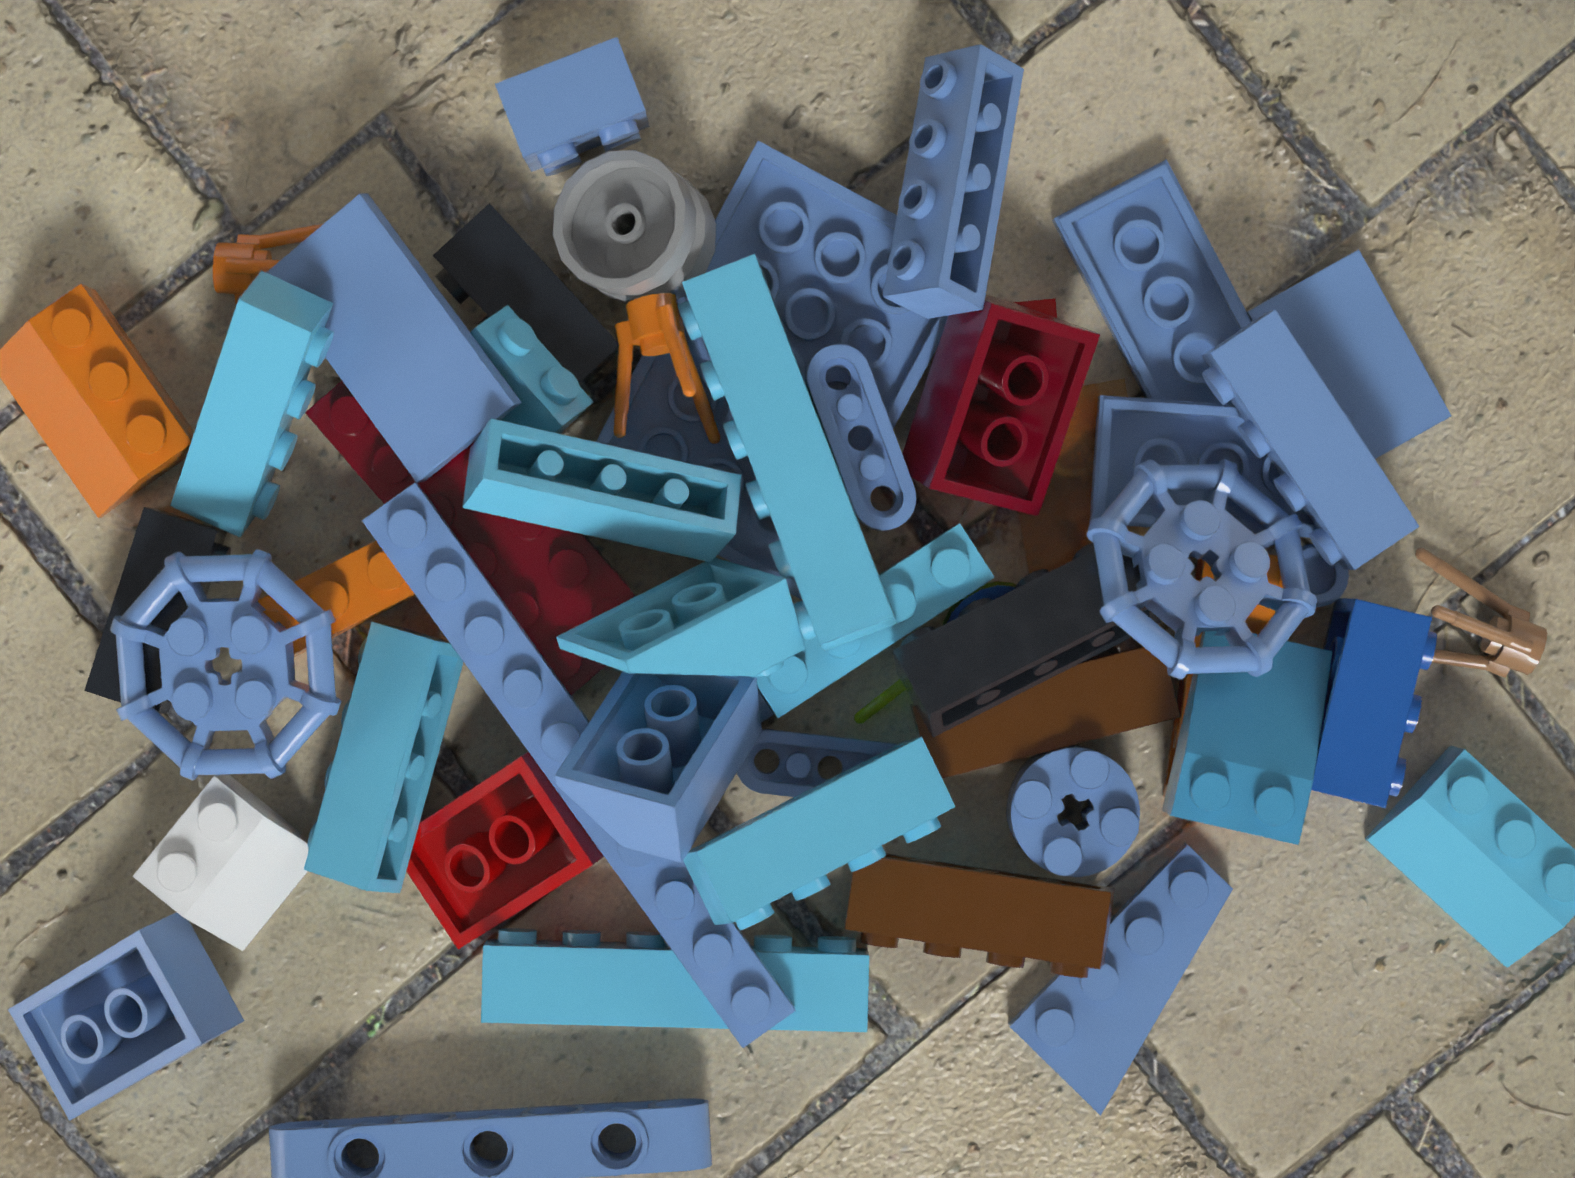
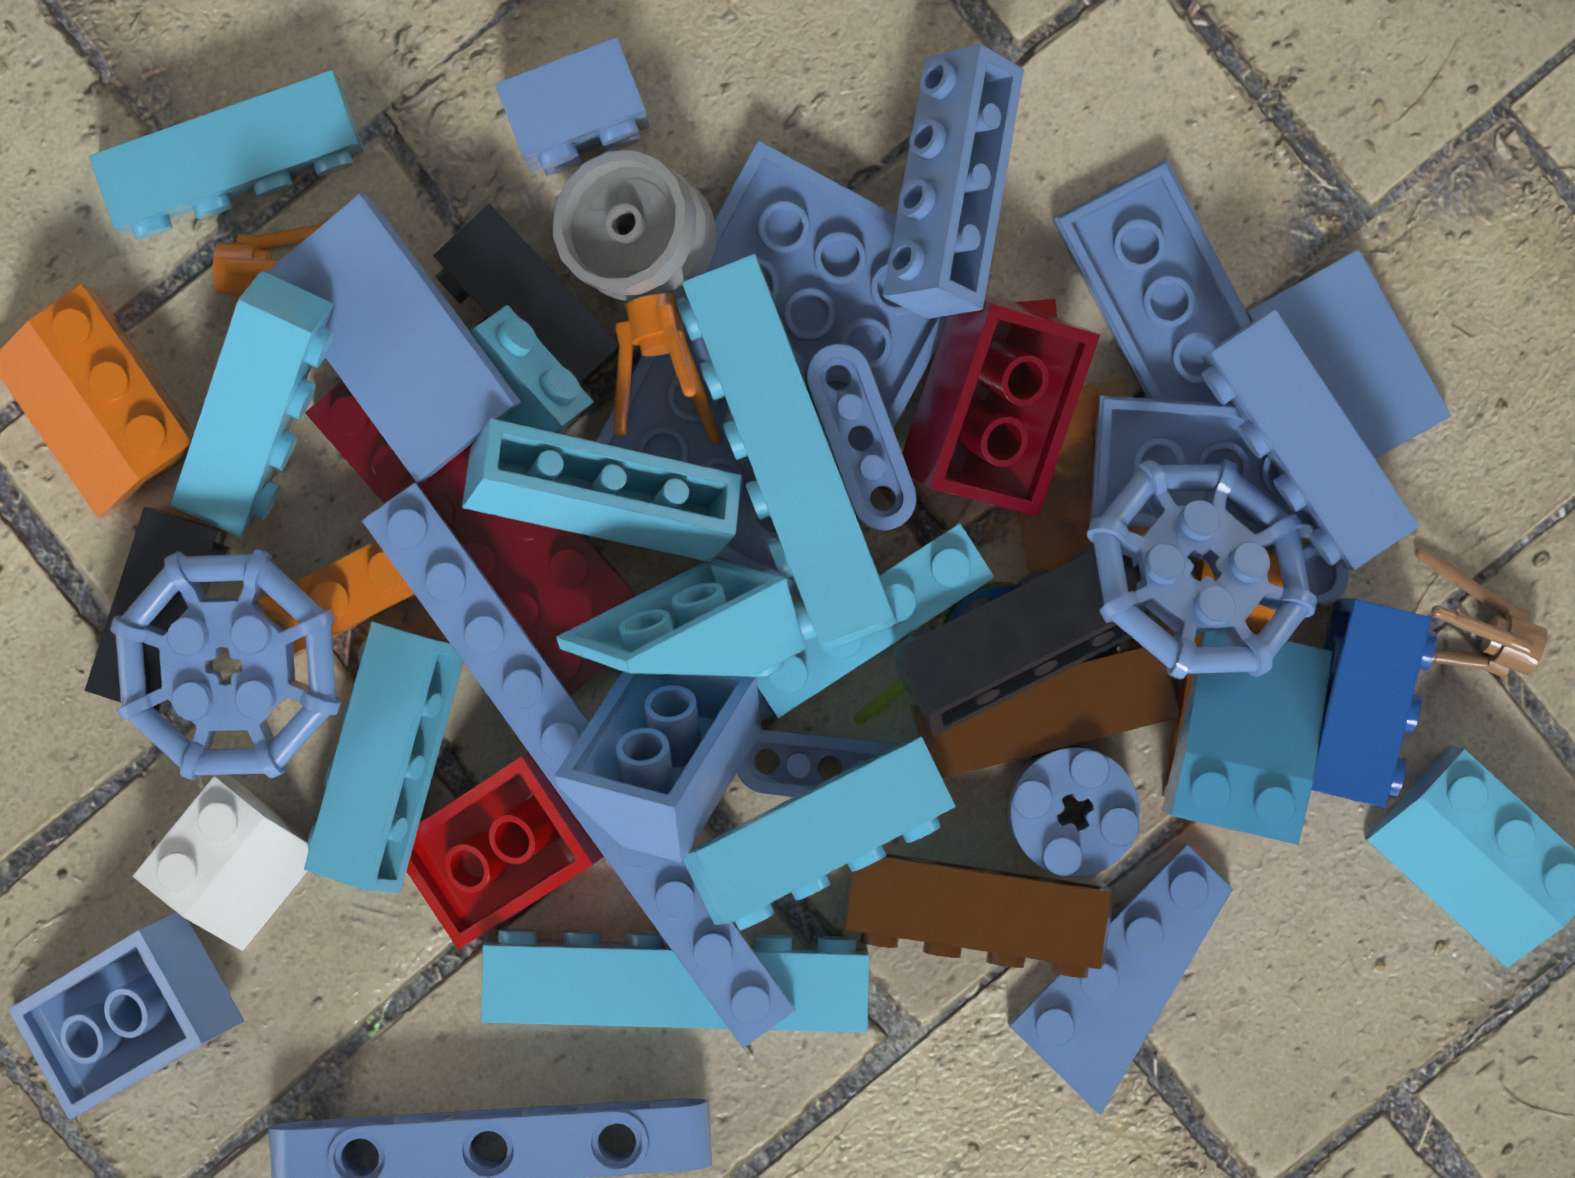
none -> medium azure brick [89,70,365,240]

